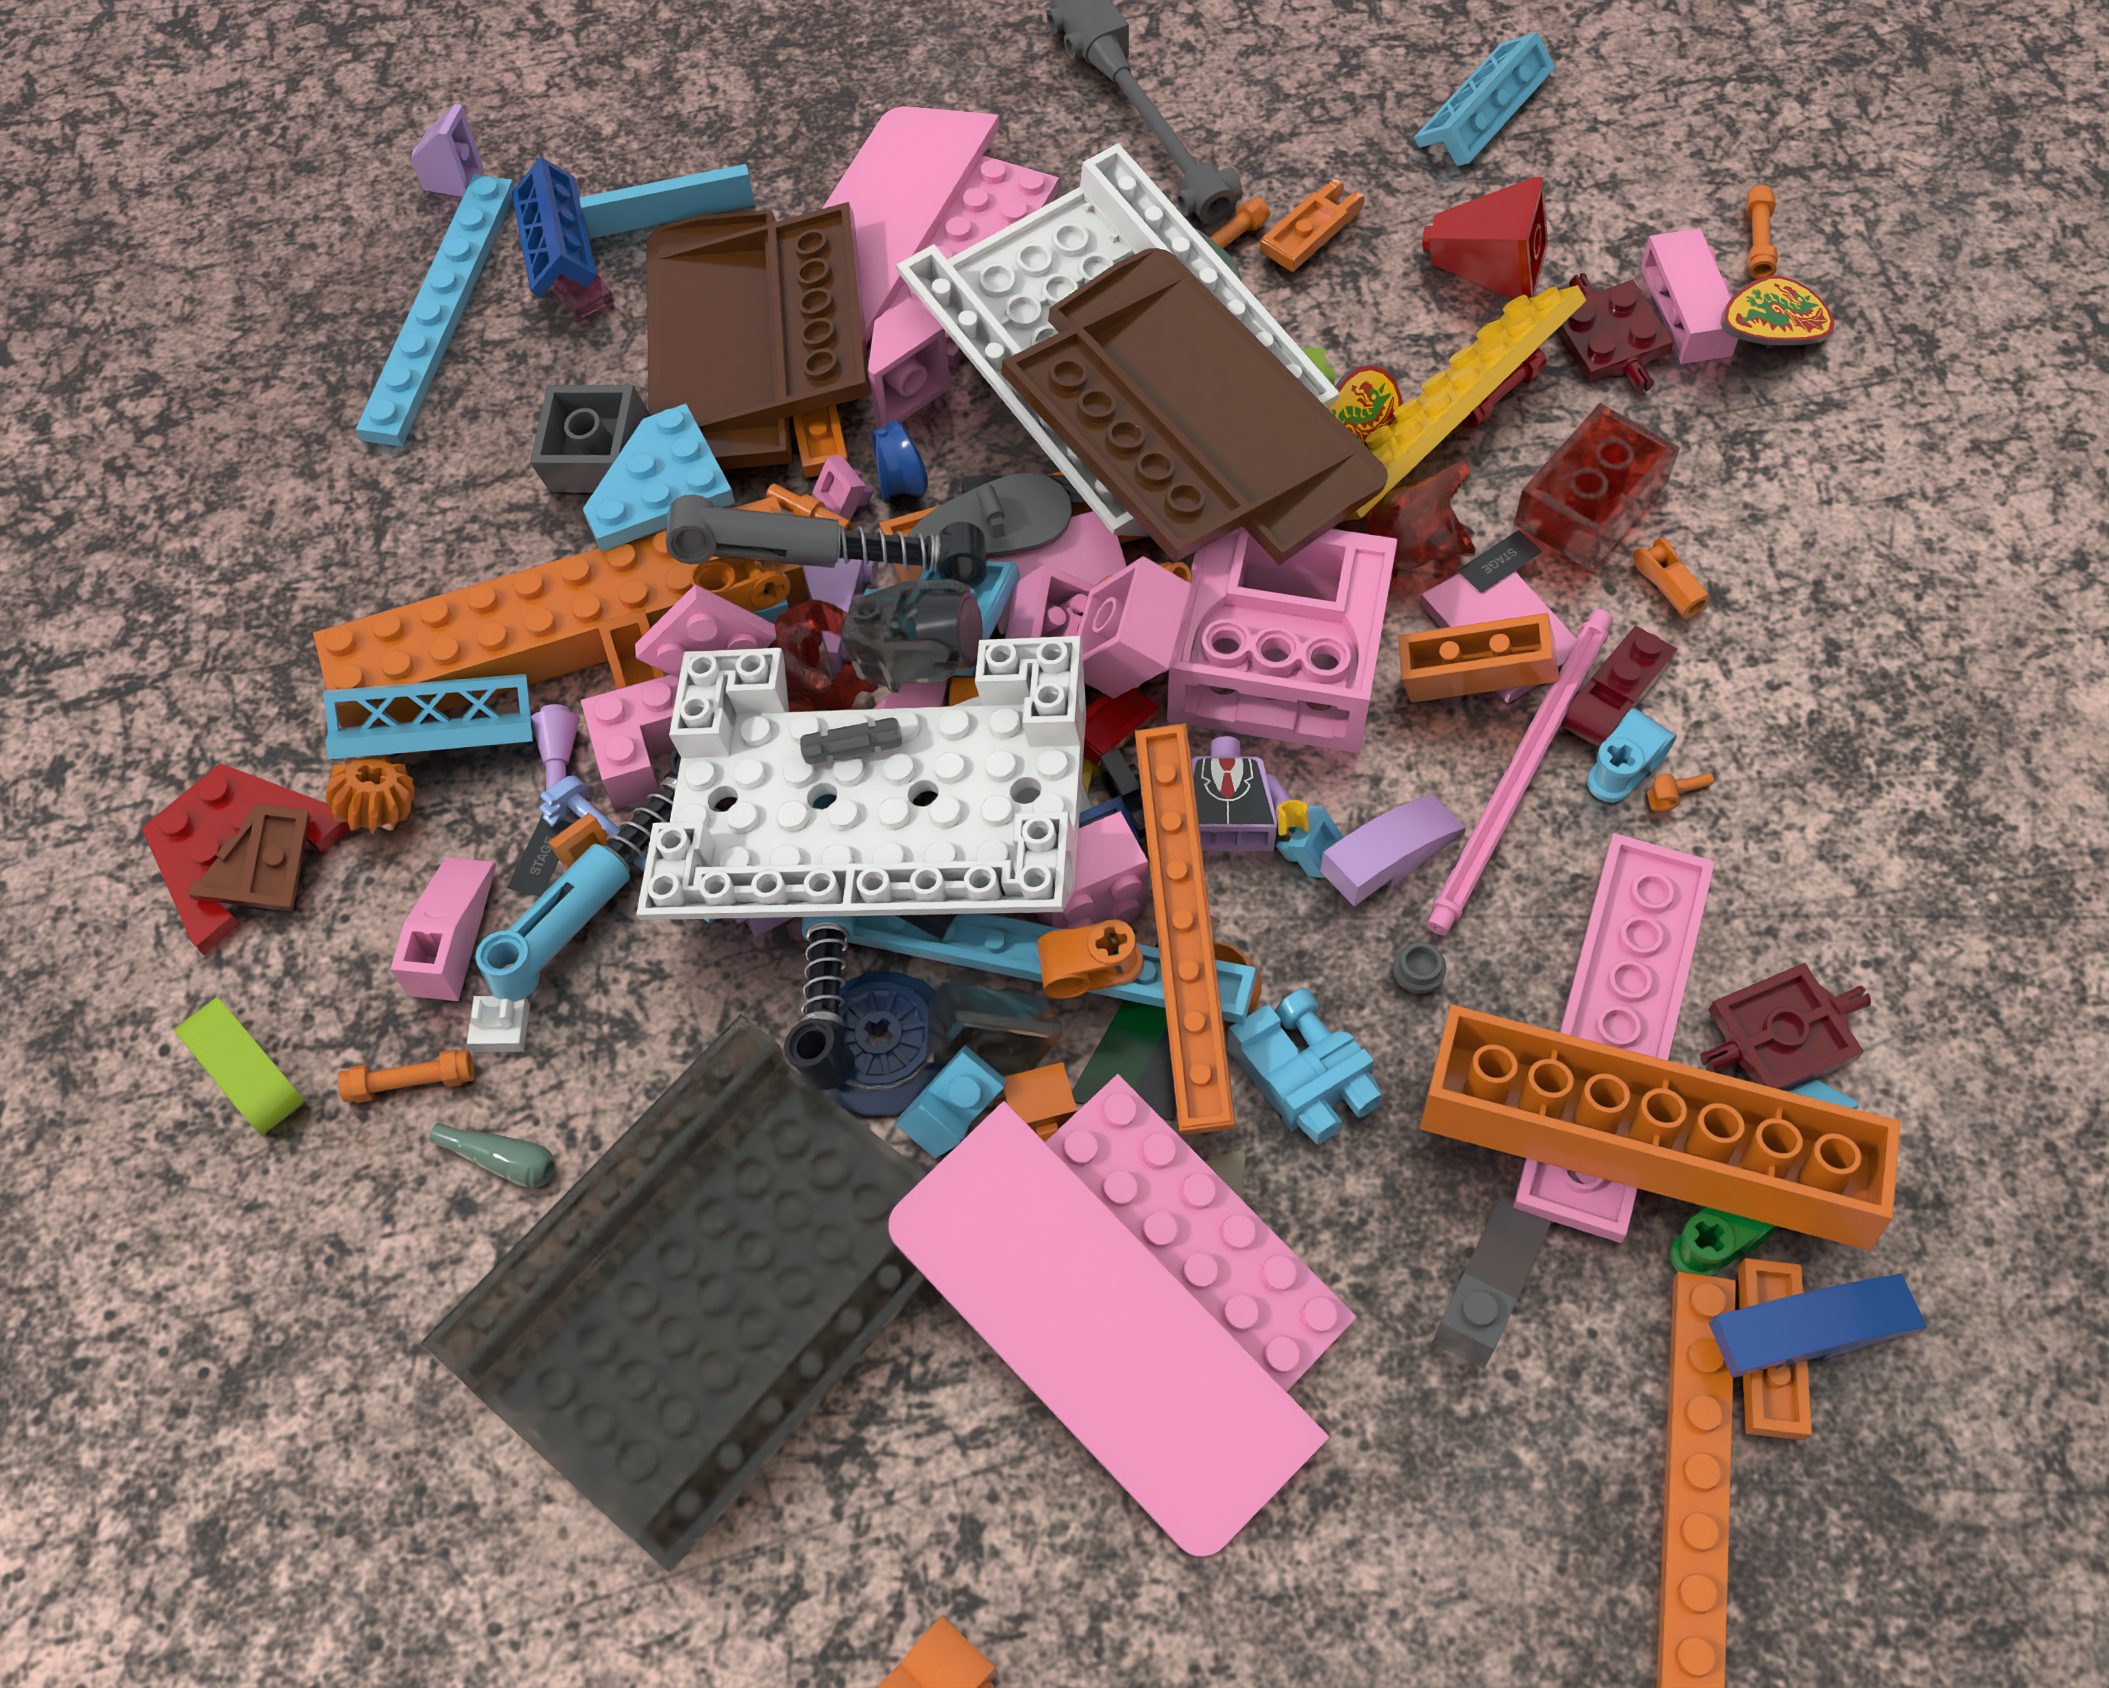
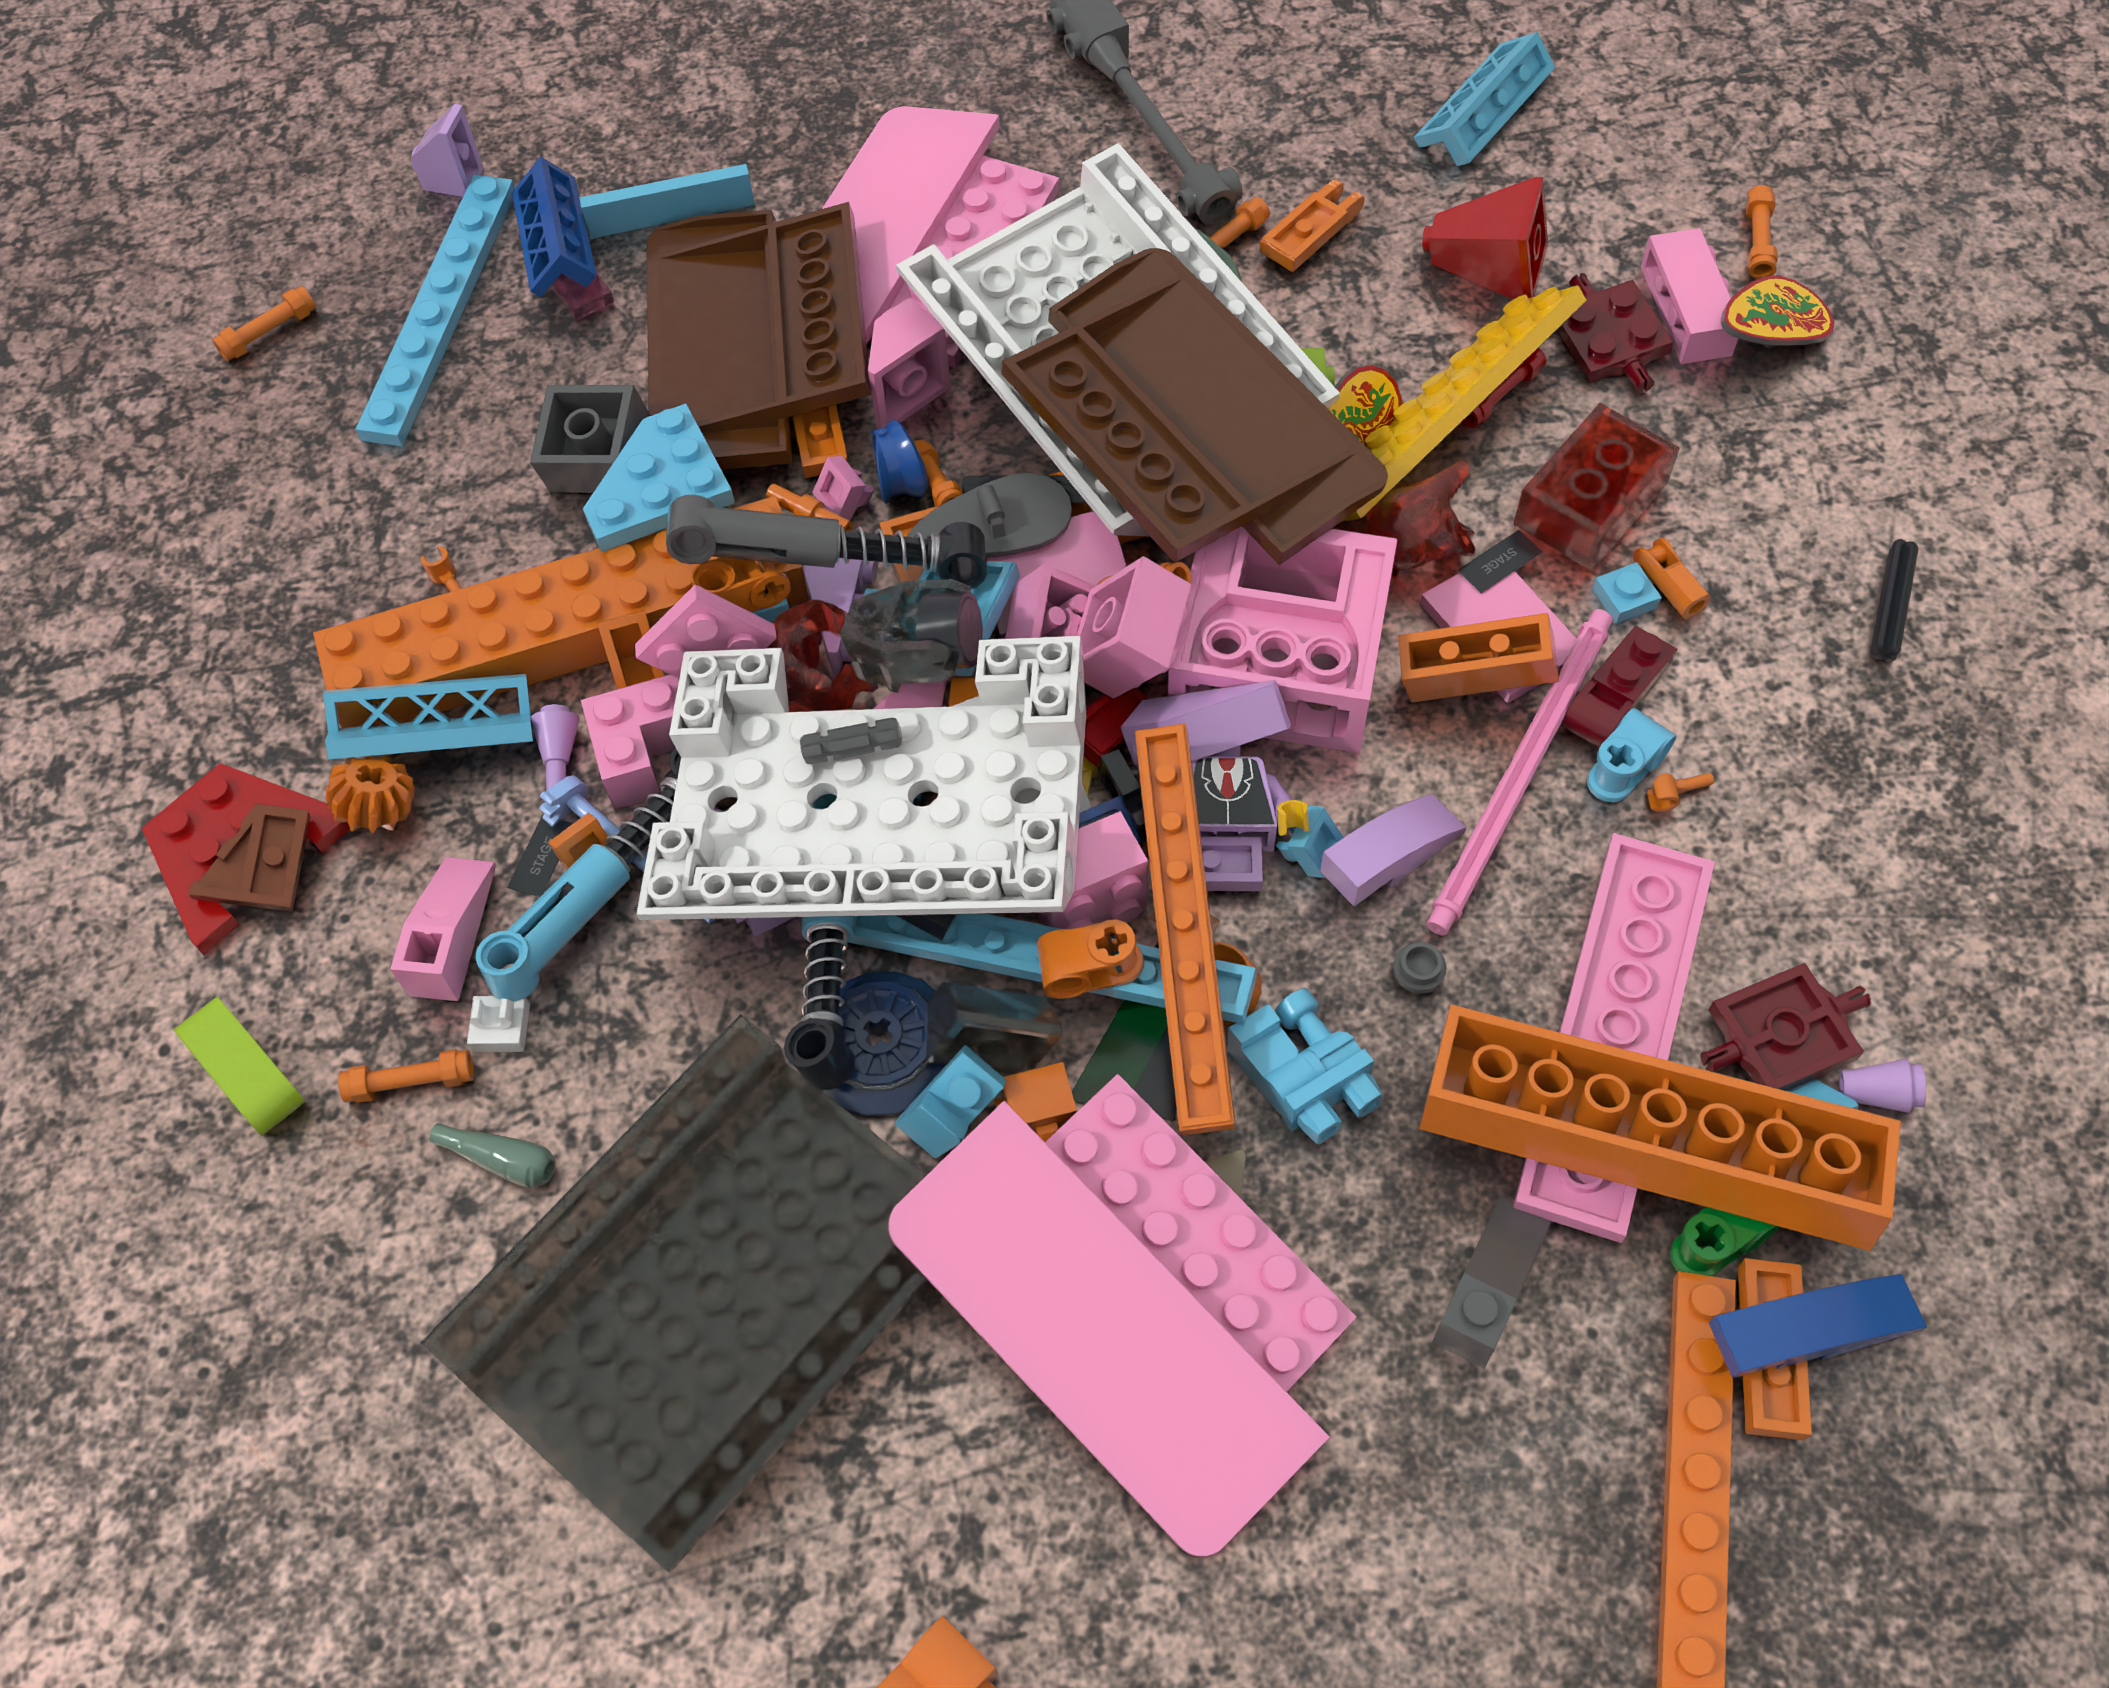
none -> orange bar [212,286,317,362]
none -> orange hand [420,546,462,592]
none -> orange bar [914,440,963,508]
none -> lavender slope [1120,680,1291,769]
none -> lavender plate [1201,836,1263,891]
none -> medium azure plate [1592,562,1662,624]
none -> lavender cone [1839,1058,1926,1113]
none -> black axle [1870,539,1919,662]

